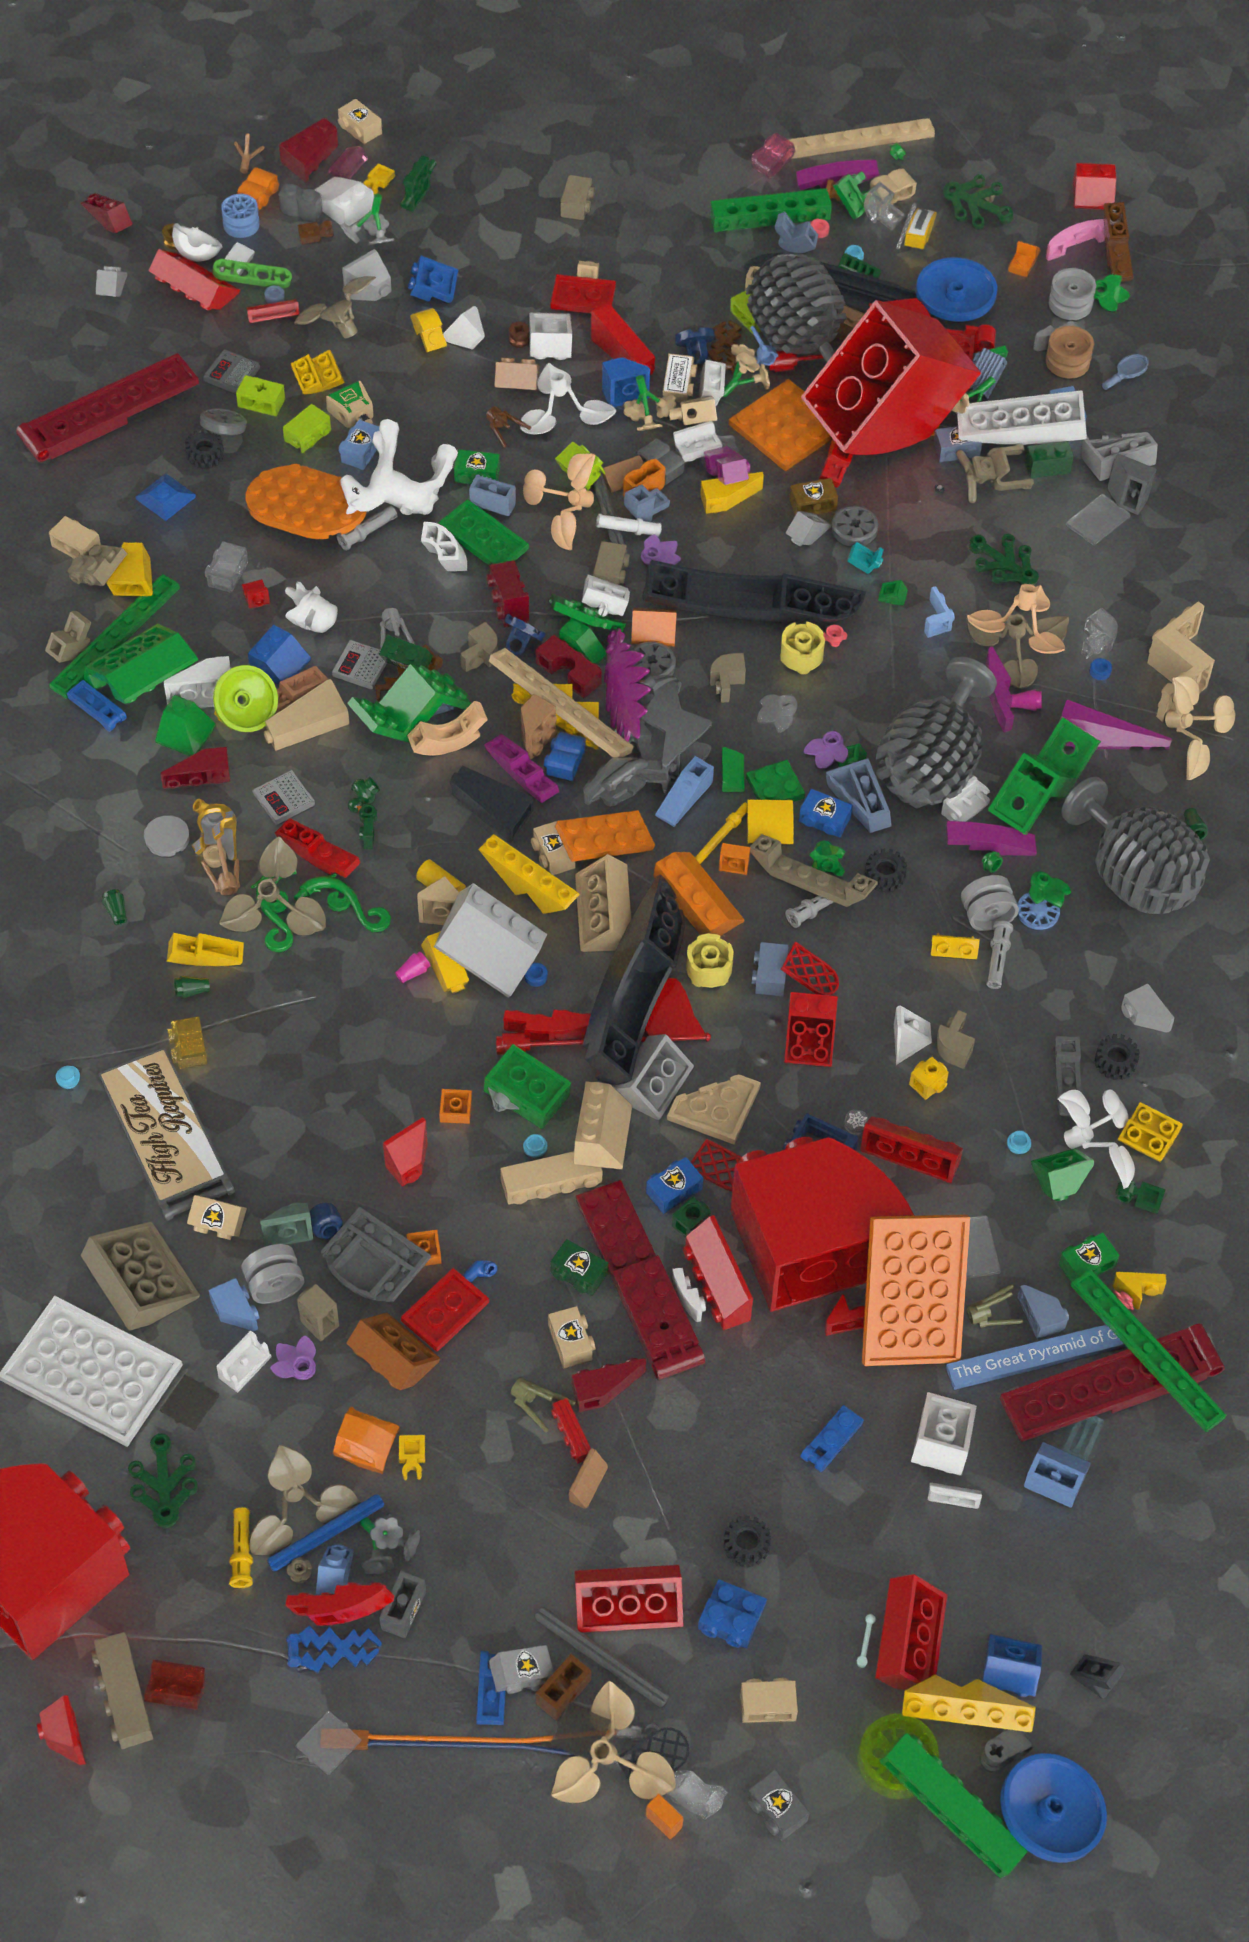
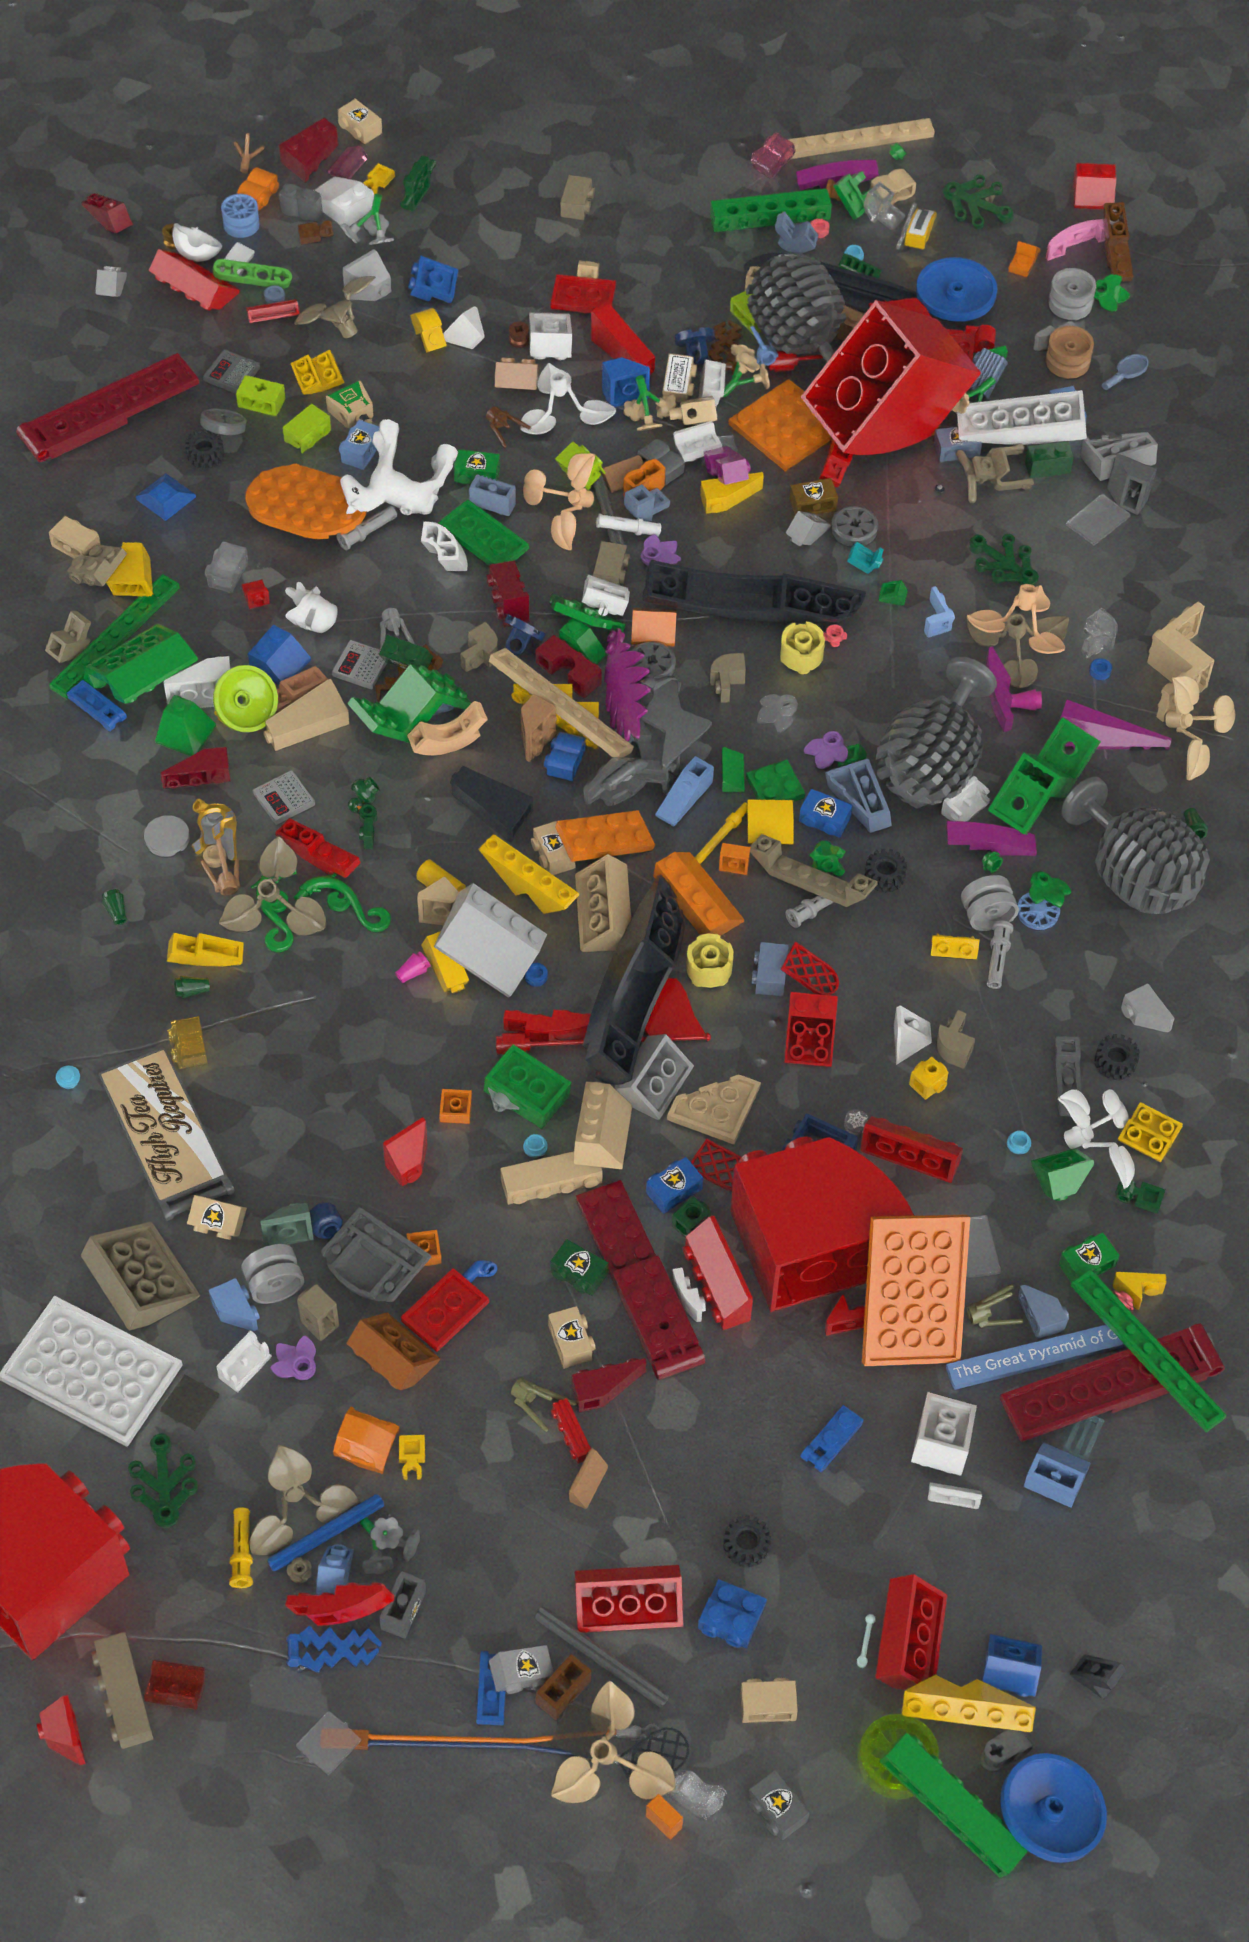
magenta slope [484,734,559,803] -> none

